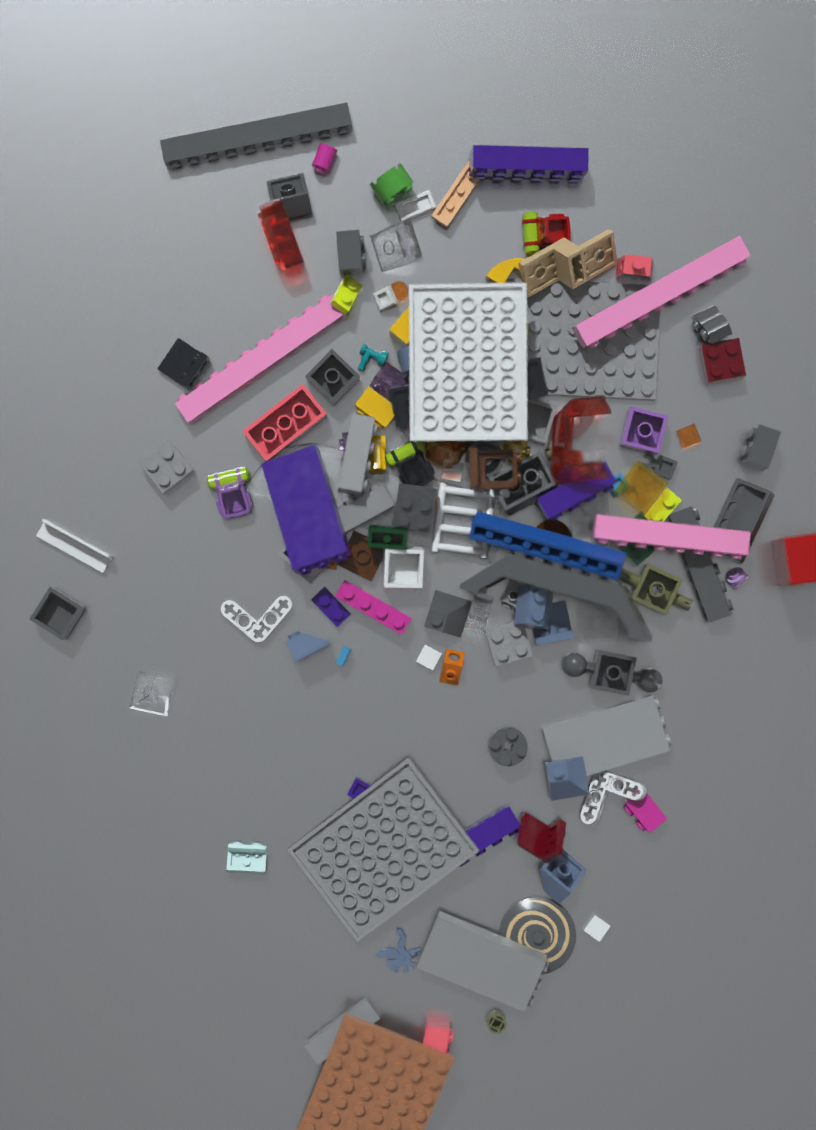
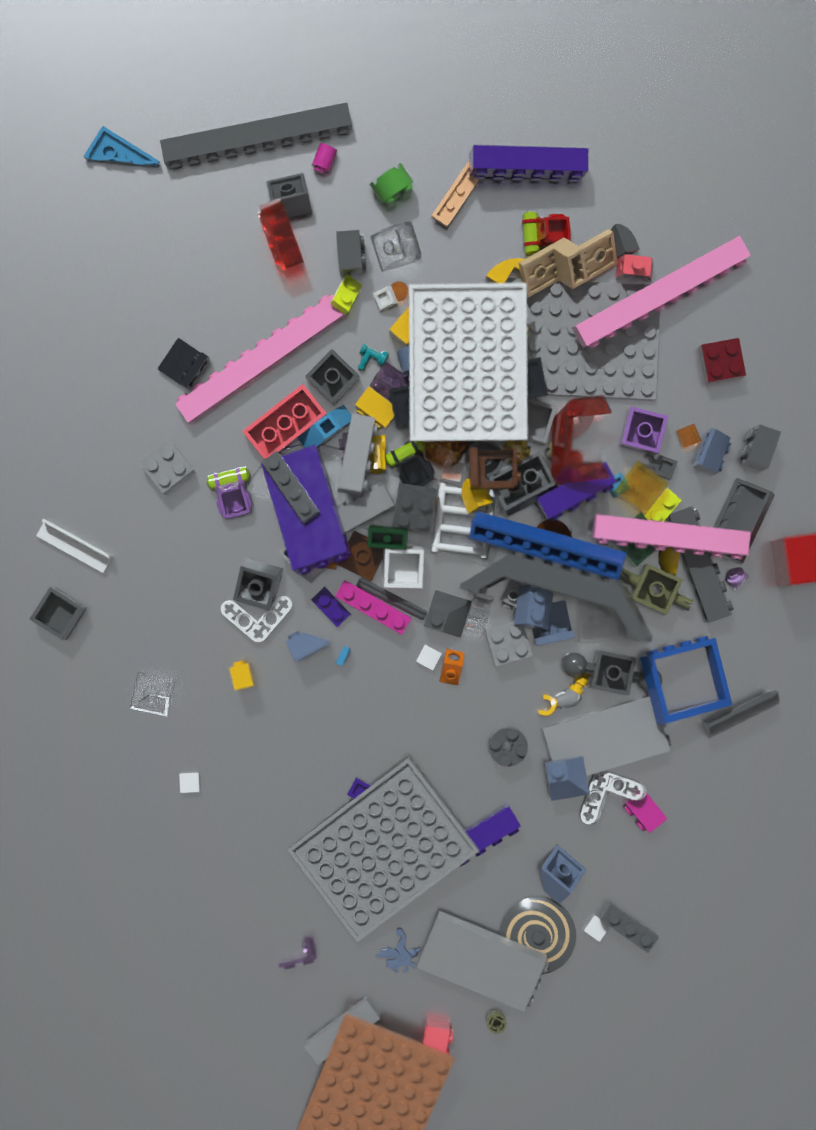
light aqua bracket [226,842,267,874] -> none
white tile [394,190,436,223] -> none
dark red bracket [517,813,567,863] -> none
dark grey brick [692,305,732,344] -> none
none -> dark azure wing [83,126,160,166]
none -> white tile [179,772,200,793]
none -> yellow brick [229,660,256,690]
none -> dark grey slope [233,558,283,611]
none -> dark grey plate [262,451,321,524]
none -> clear purple bracket [278,933,317,970]
none -> dark azure slope [298,404,352,448]
none -> dark grey axle [356,578,427,620]
none -> yellow brick [461,479,493,514]
none -> piece [537,673,591,717]
none -> dark grey brick [599,901,659,953]
none -> dark grey brick [611,224,640,259]
none -> blue window [640,636,733,725]
none -> yellow brick [658,548,680,576]
none -> sand blue slope [693,428,732,475]
none -> dark grey slope [703,690,780,738]

